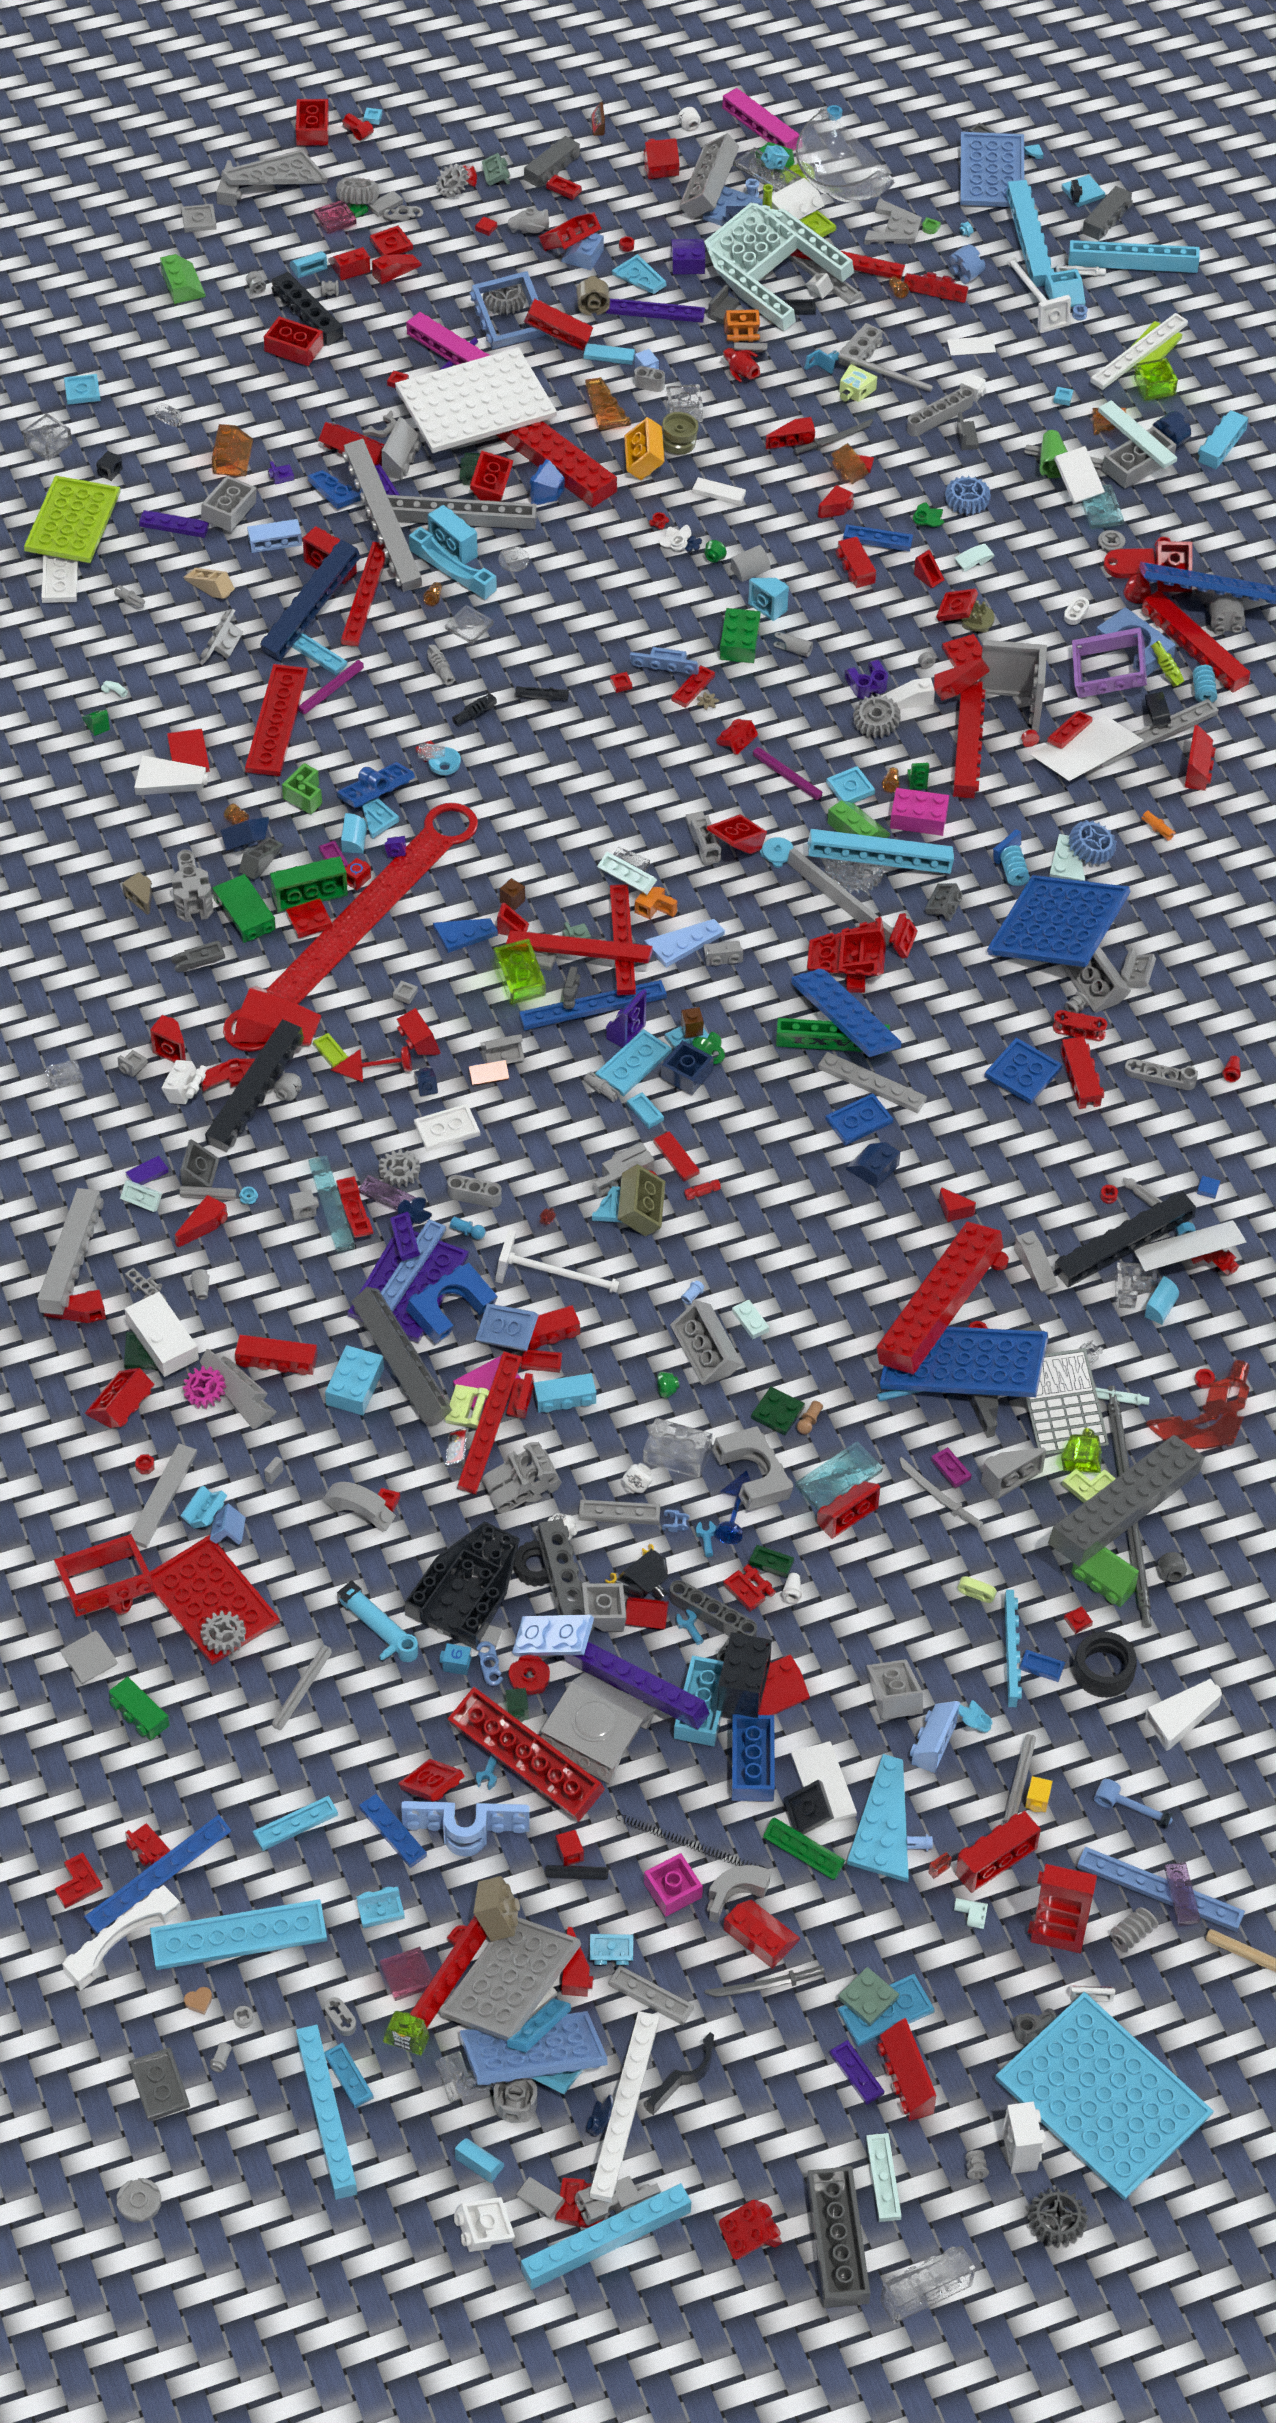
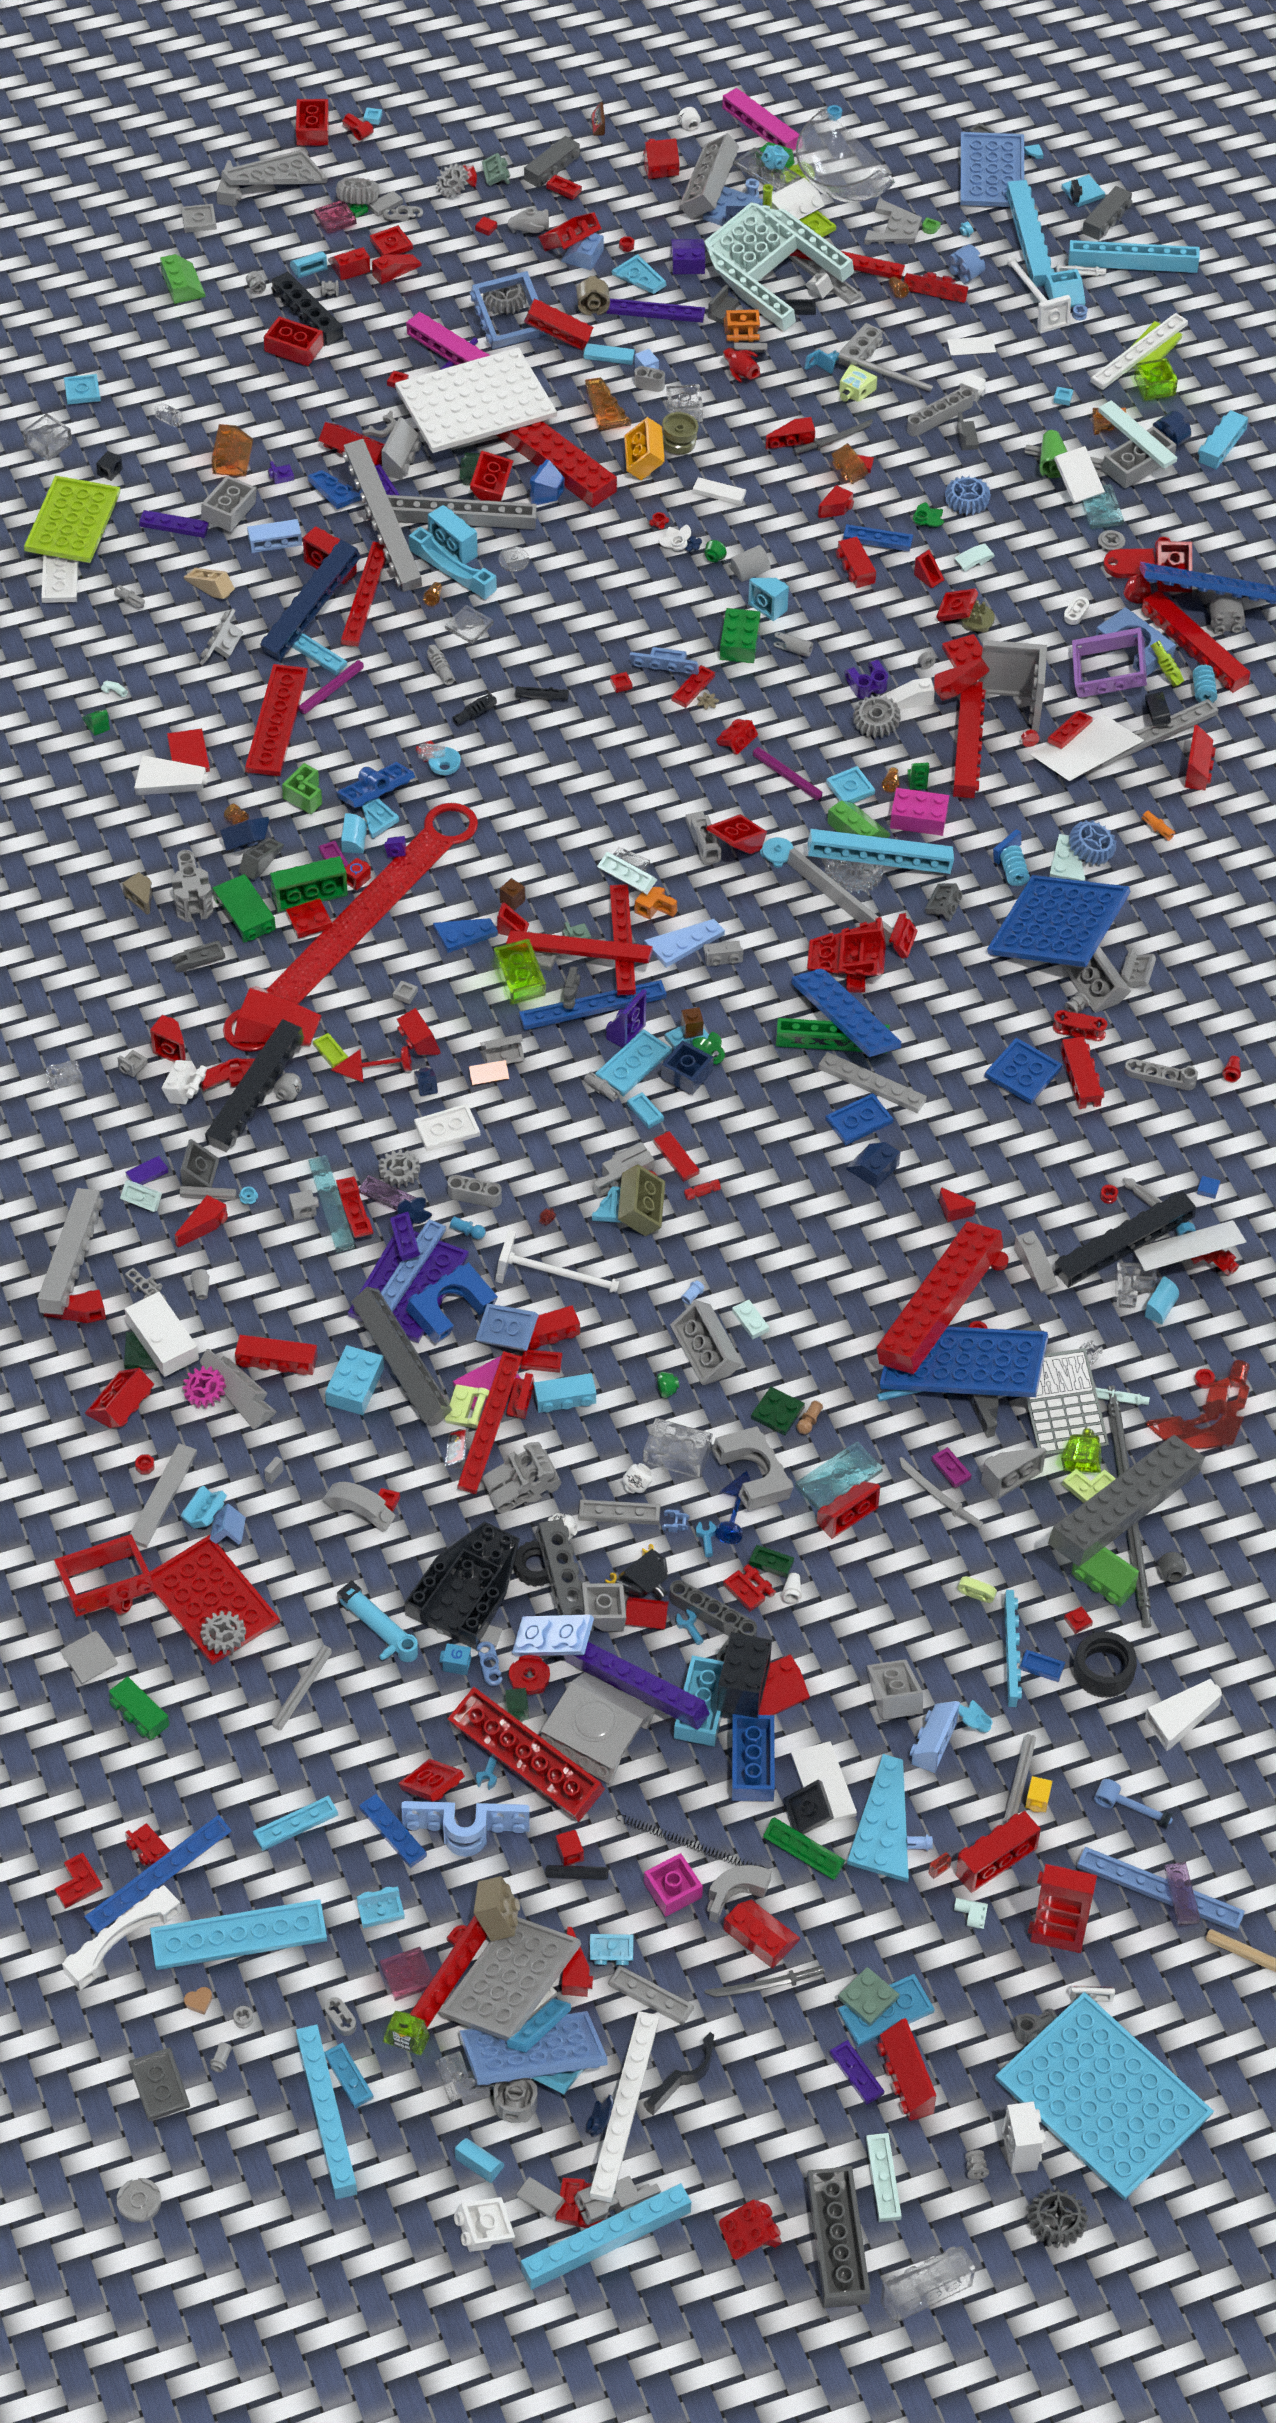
light grey piece [1110,1907,1158,1953] -> none

